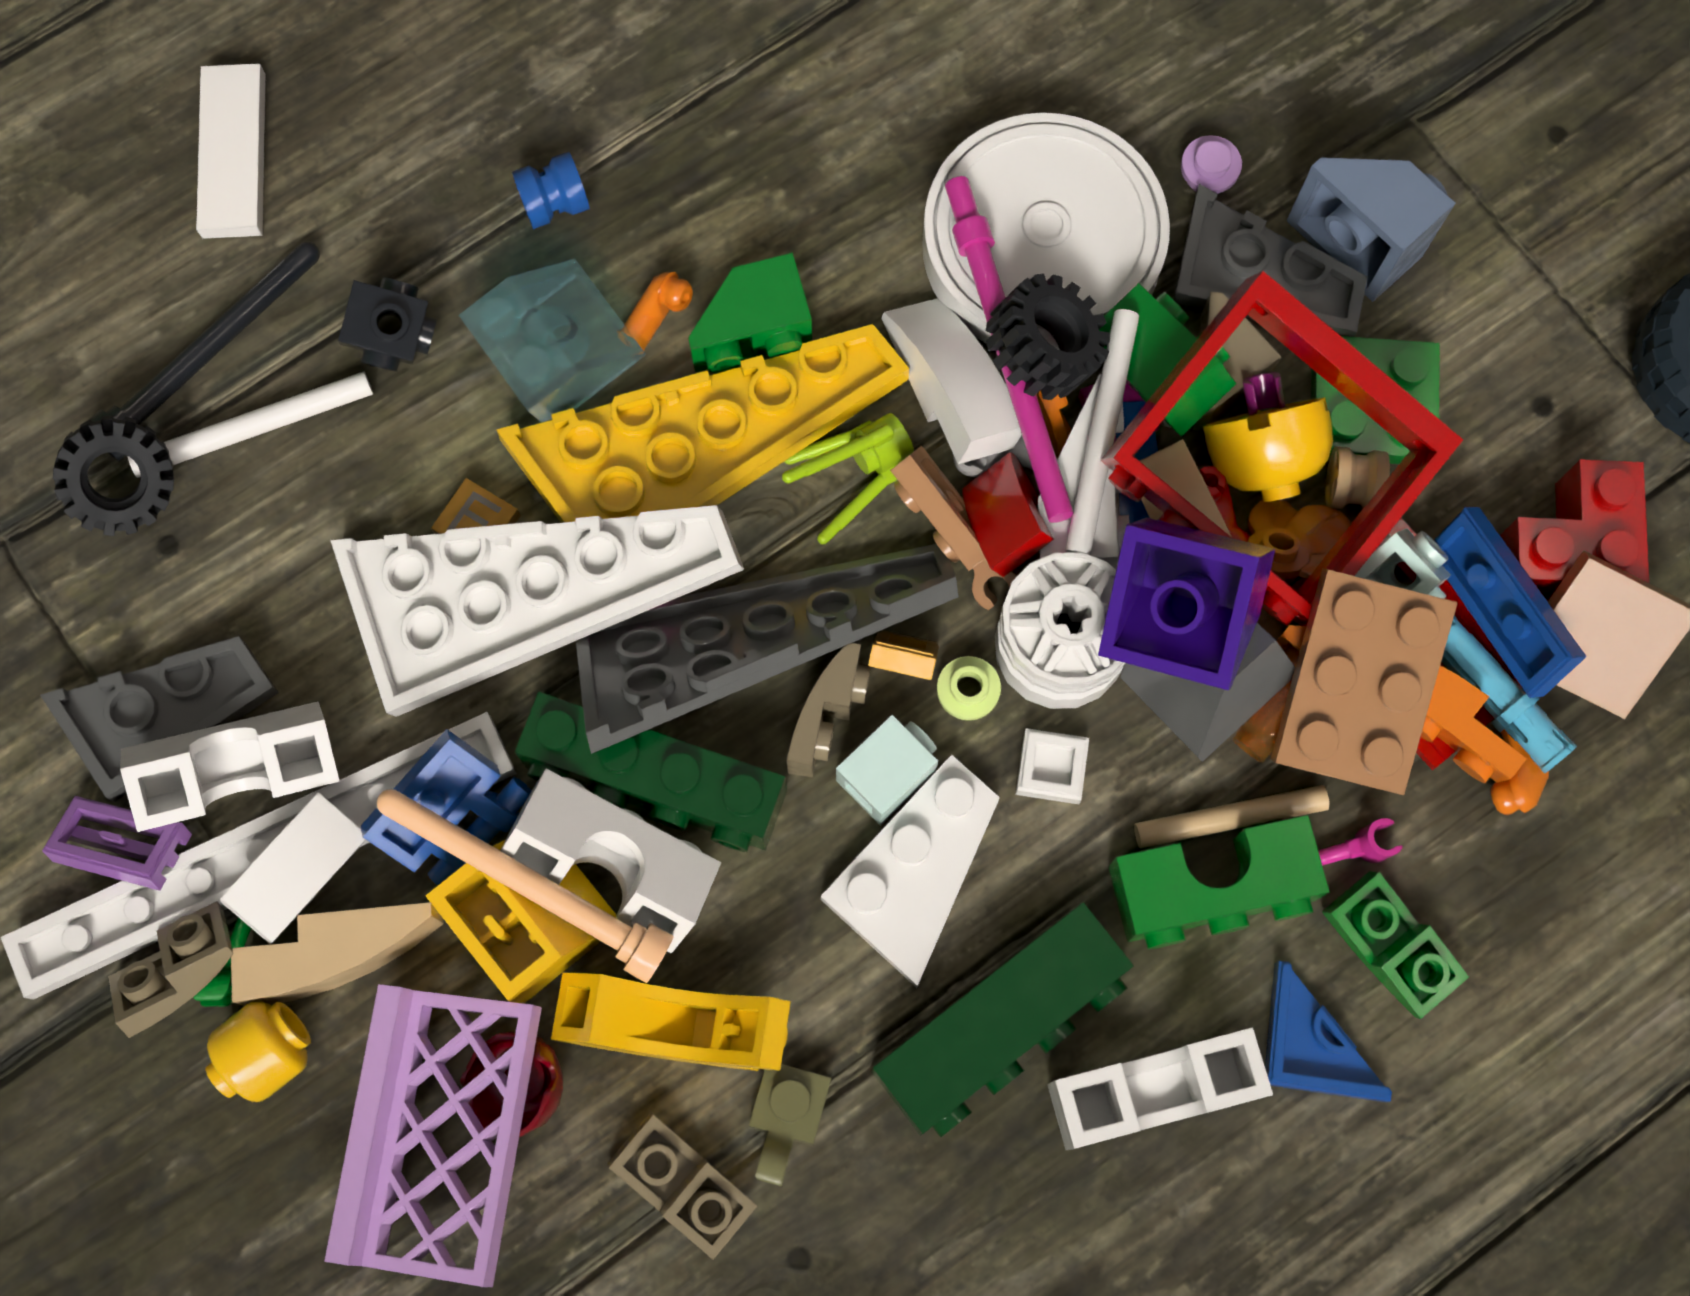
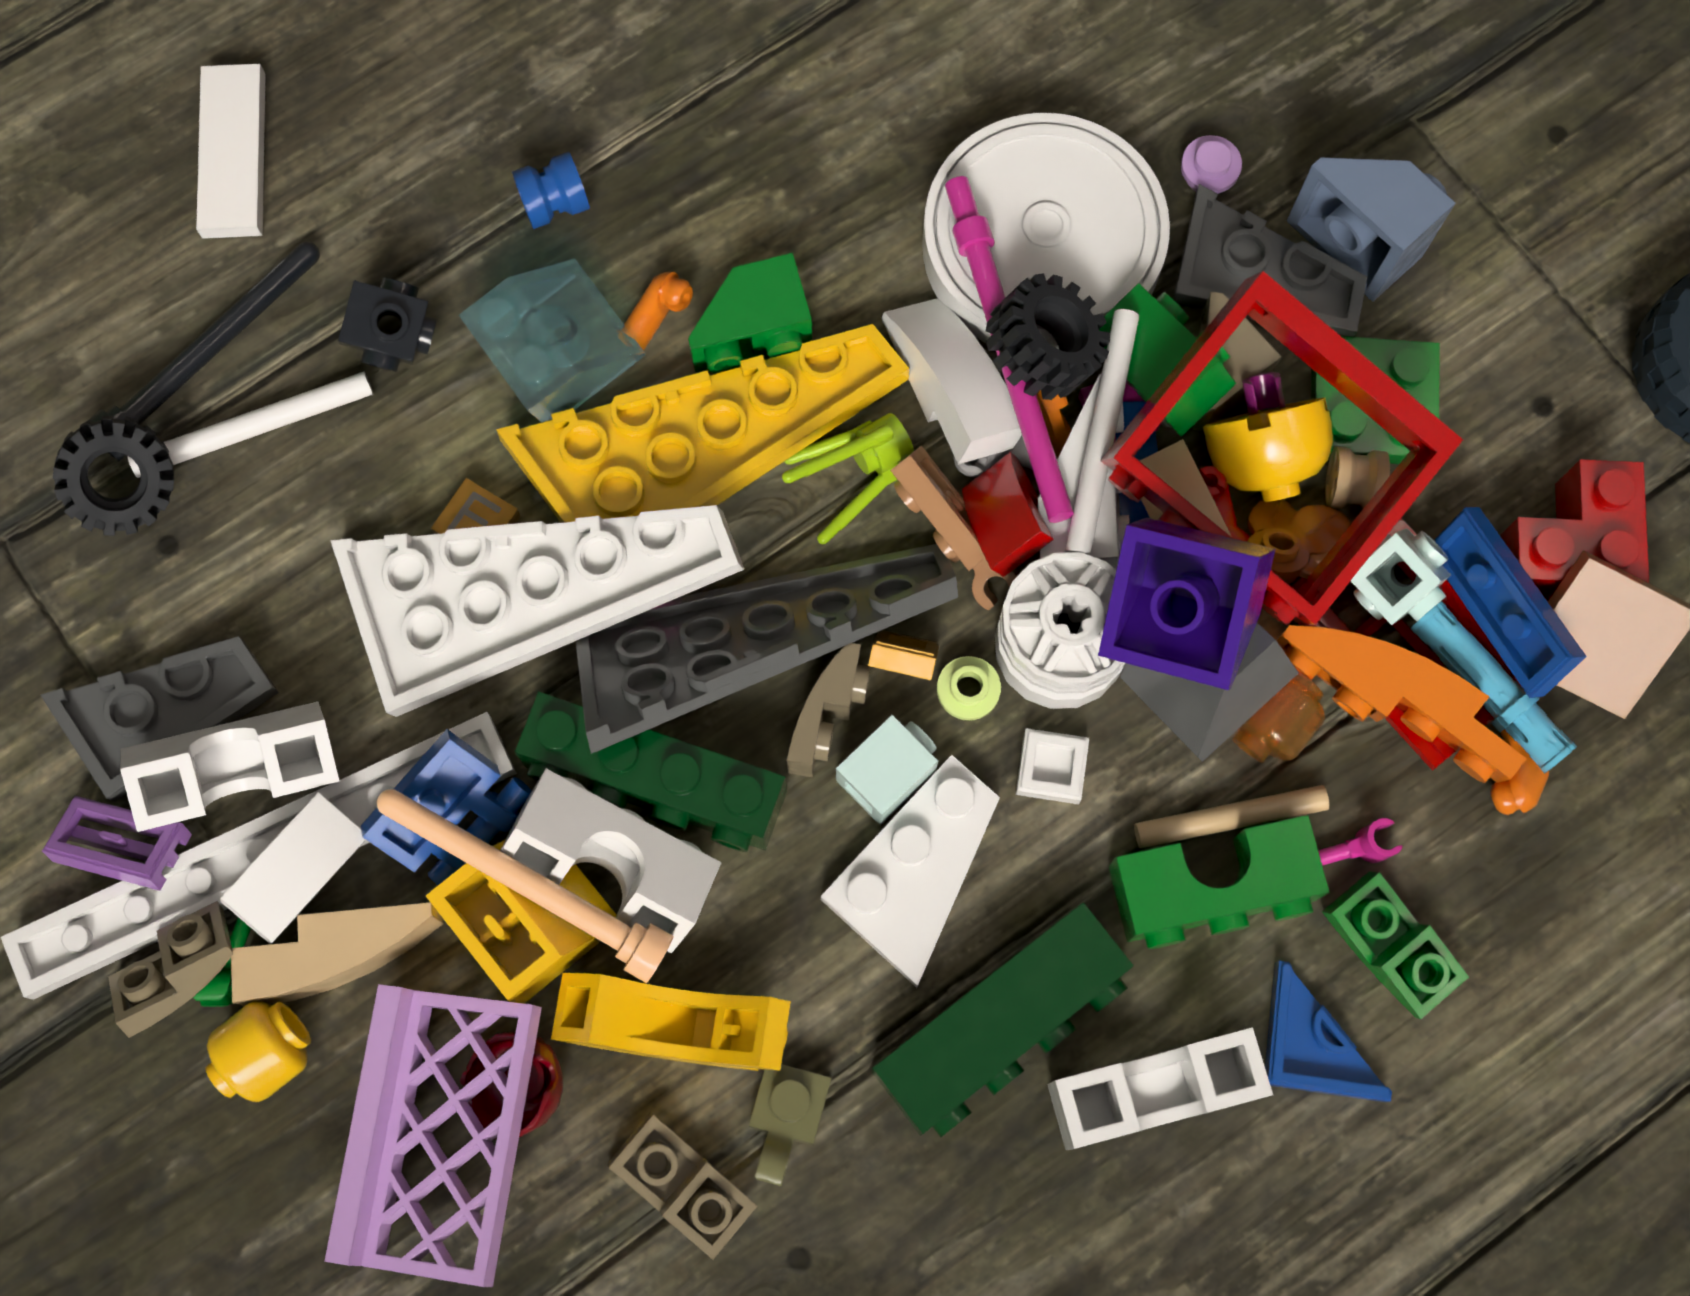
medium nougat plate [1270,568,1458,795] -> none

